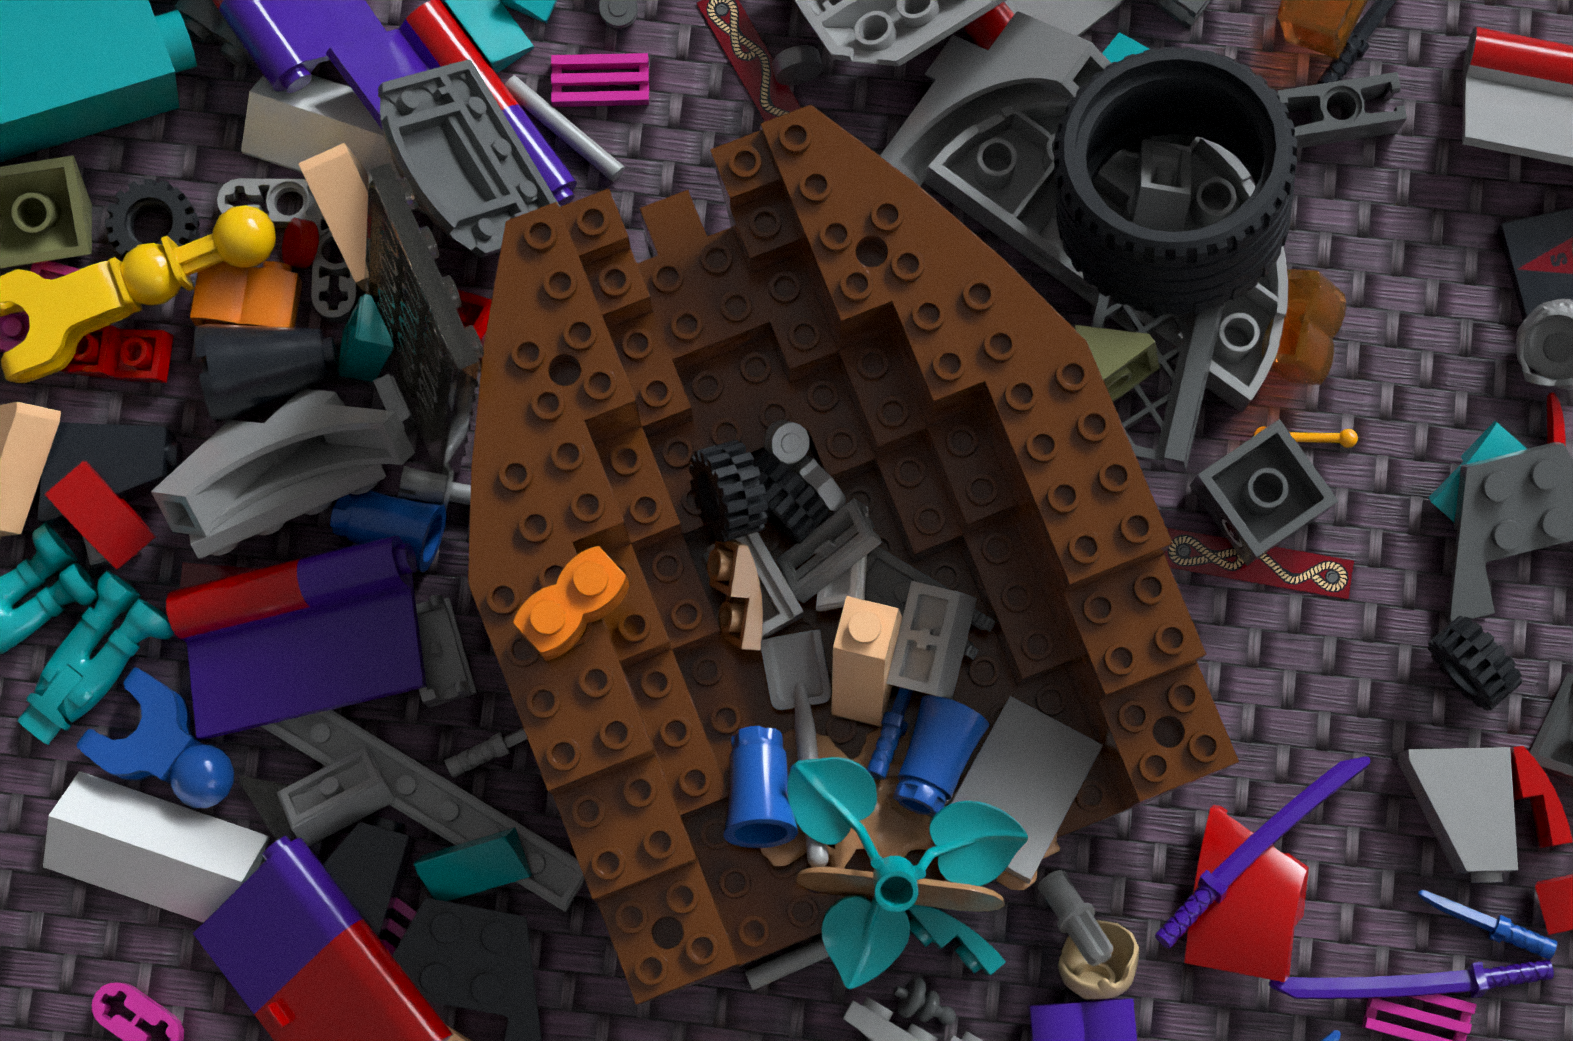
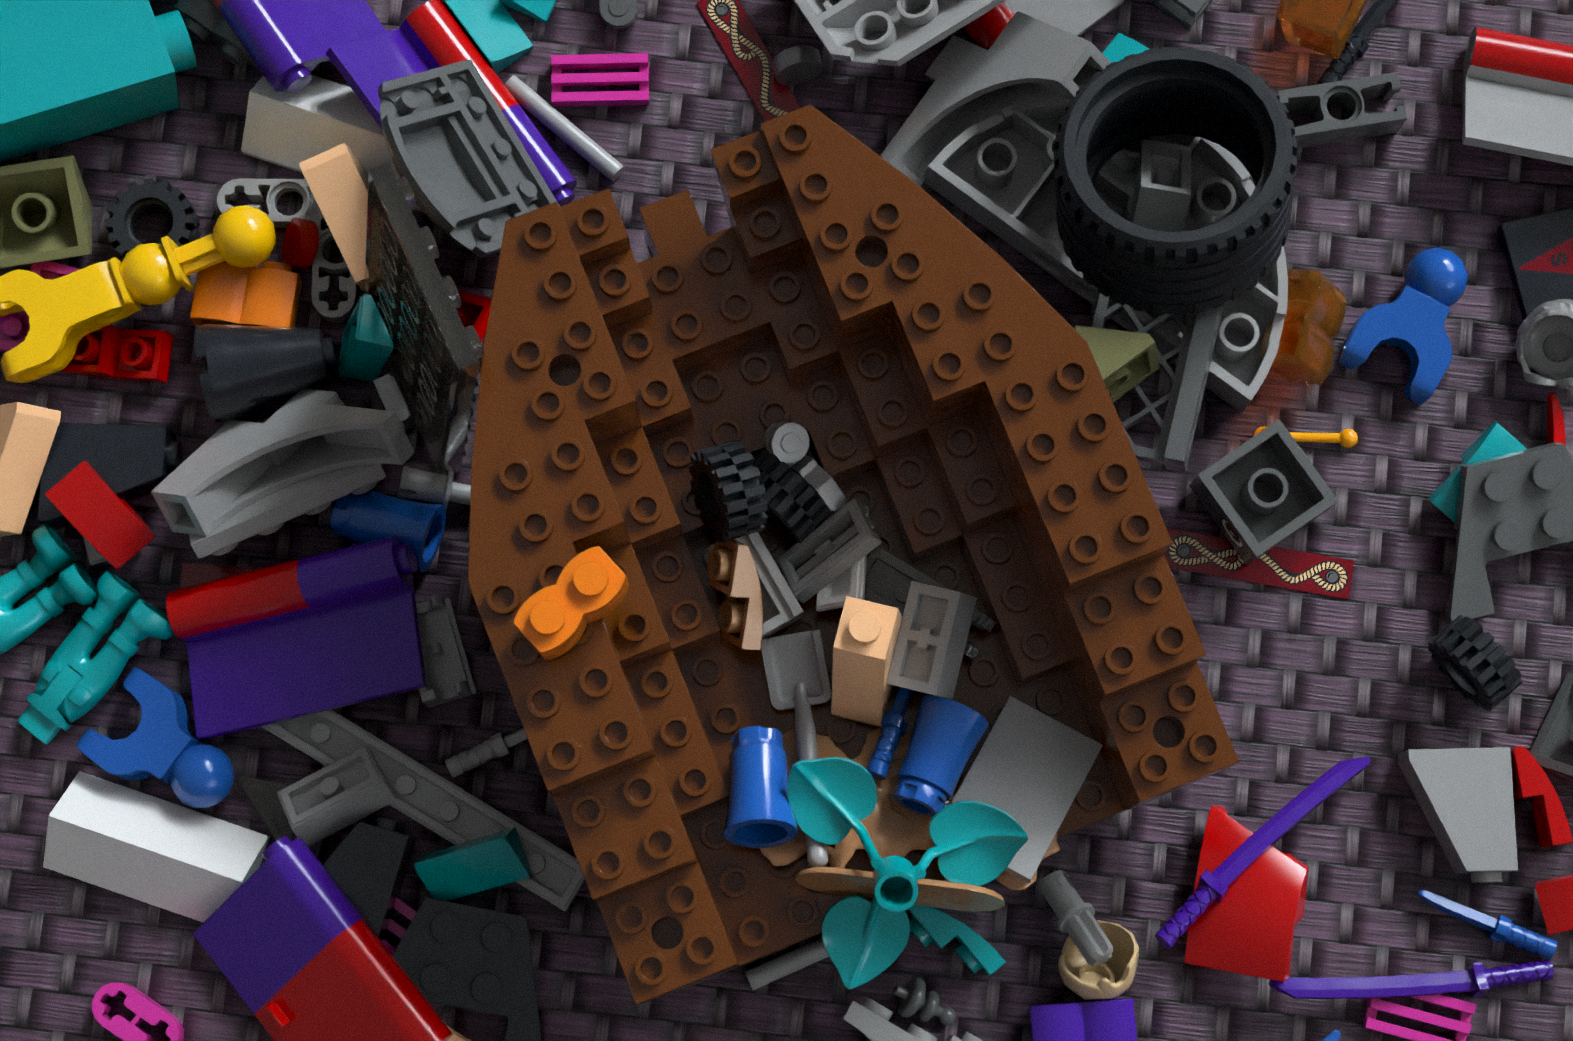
none -> blue piece [1338,248,1468,406]

